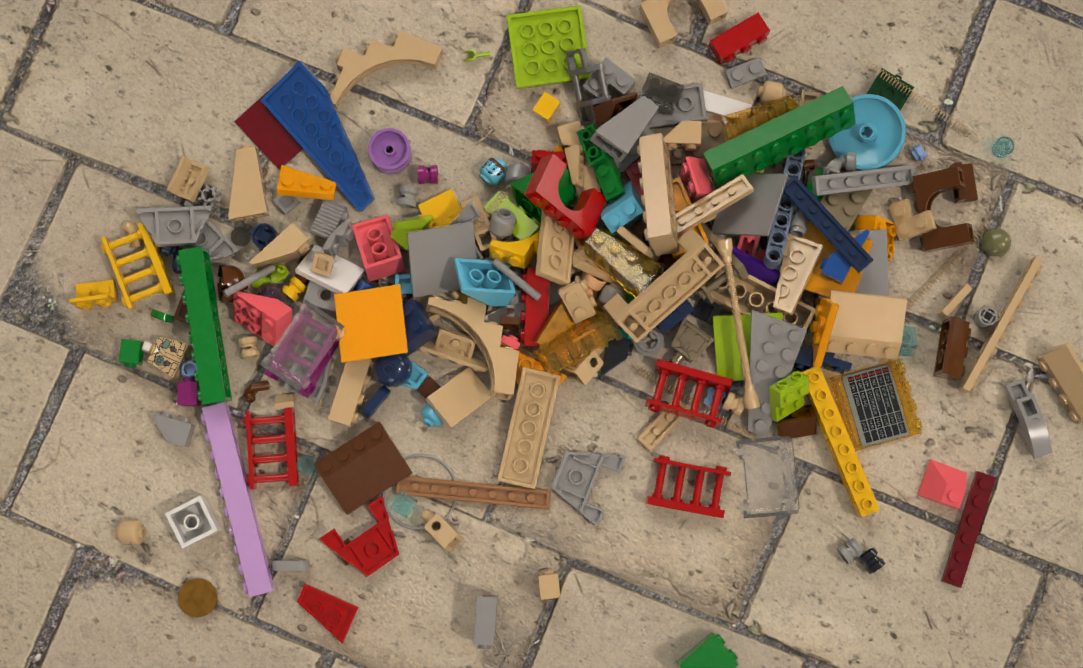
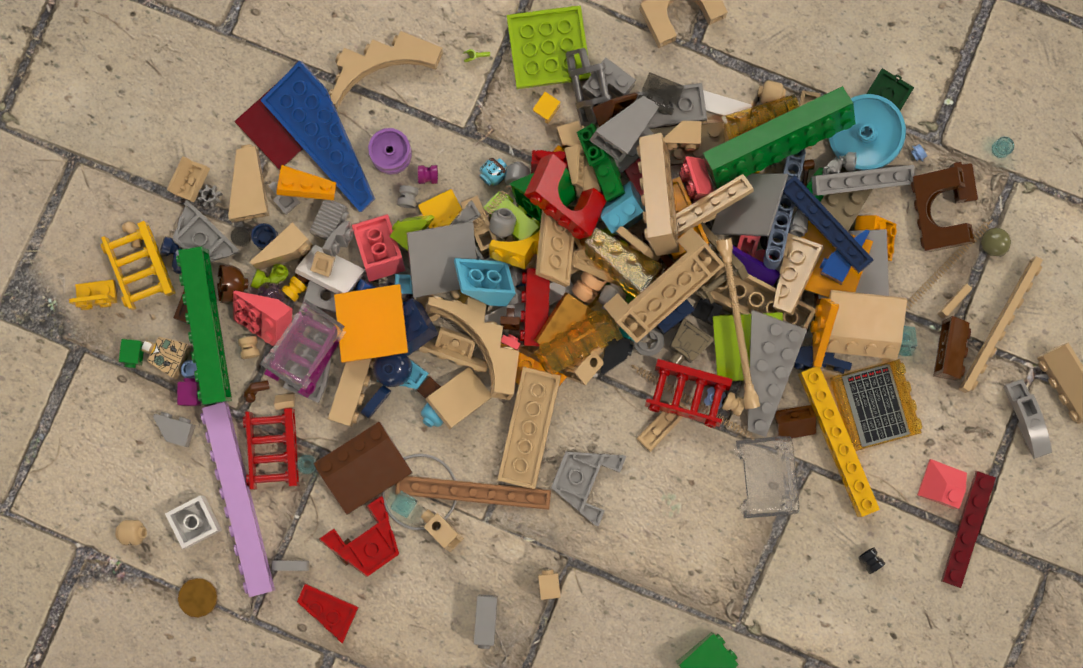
light grey wing [136,205,212,247] -> none
green tile [151,309,174,323] -> none
light grey bar [223,264,276,297] -> none
light grey bar [492,258,541,301] -> none
tan bracket [558,276,598,324] -> none
red fence [646,455,732,518] -> none
red brick [708,12,770,64] -> none
light grey plate [724,57,767,89] -> none
lime plate [769,371,809,422] -> none
light grey wheel [837,538,864,565] -> none
tan piece [860,57,978,140] -> none
tan plate [889,199,937,241] -> none
light grey wheel [973,307,998,328] -> none

